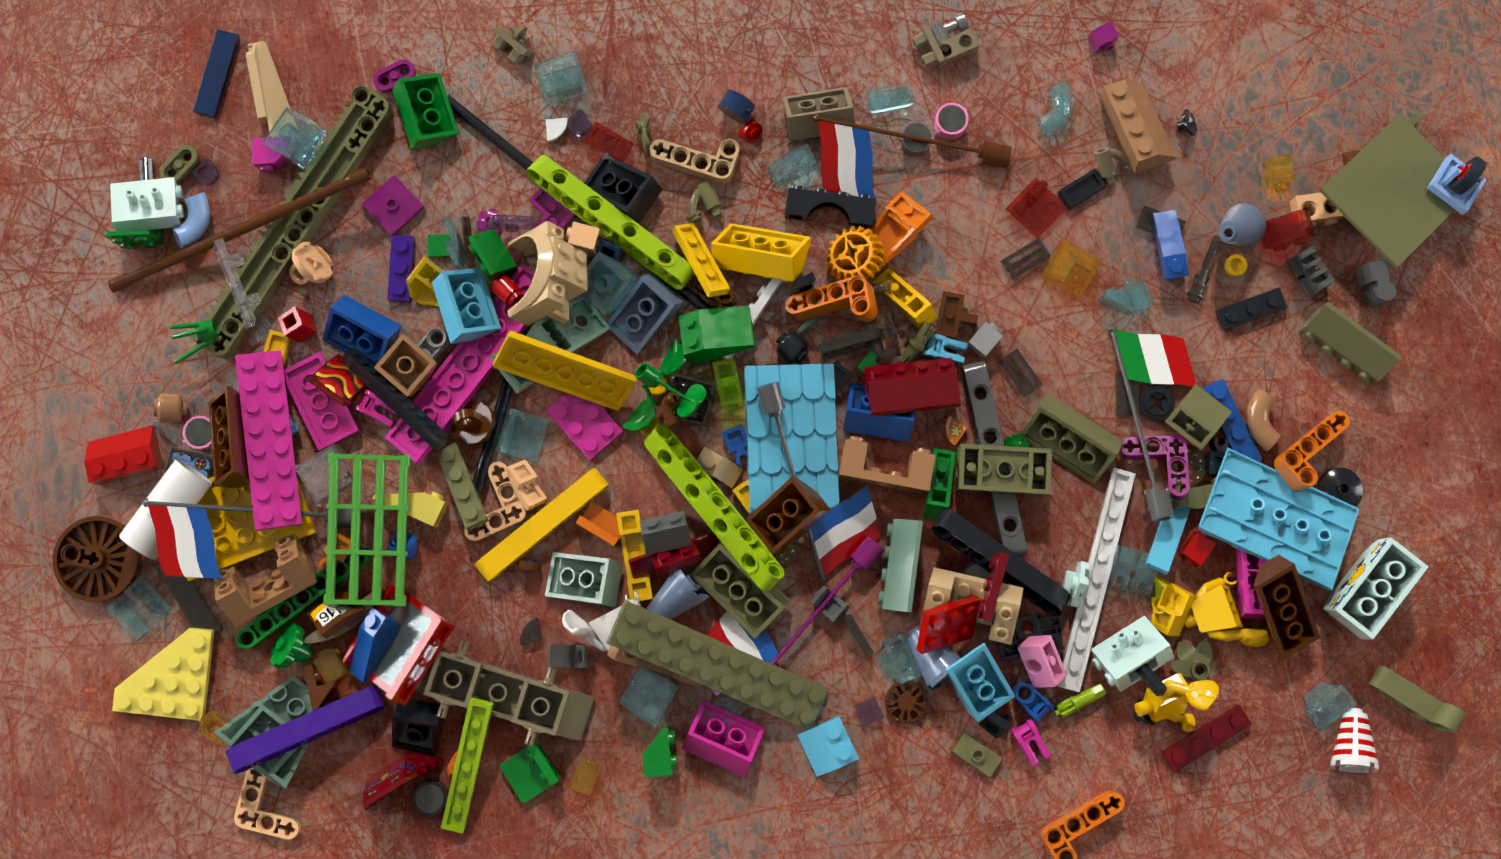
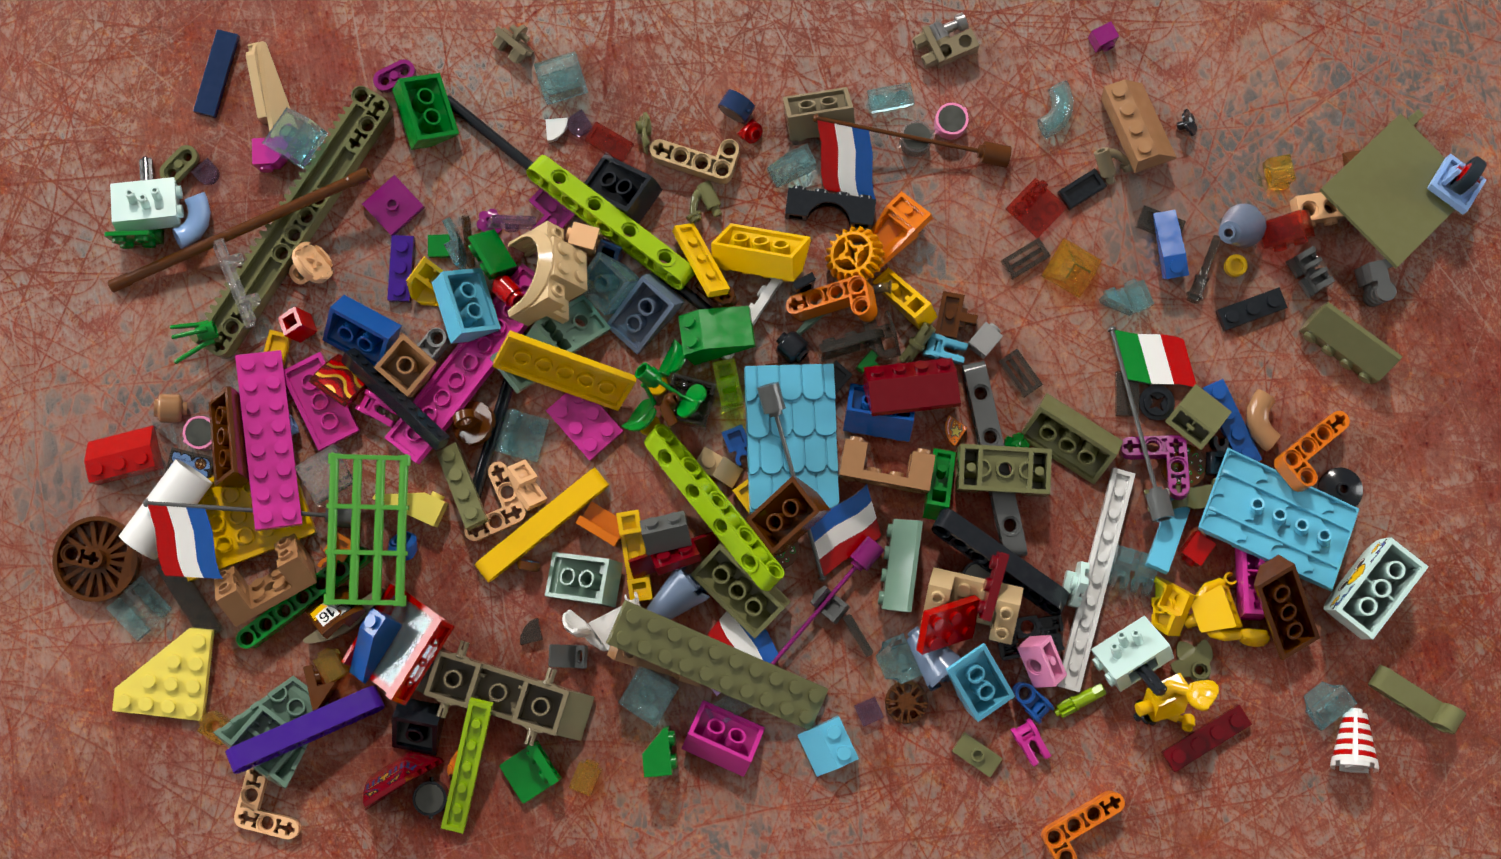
green plant [270,624,312,669] -> none
black tile [978,708,1010,739] -> none

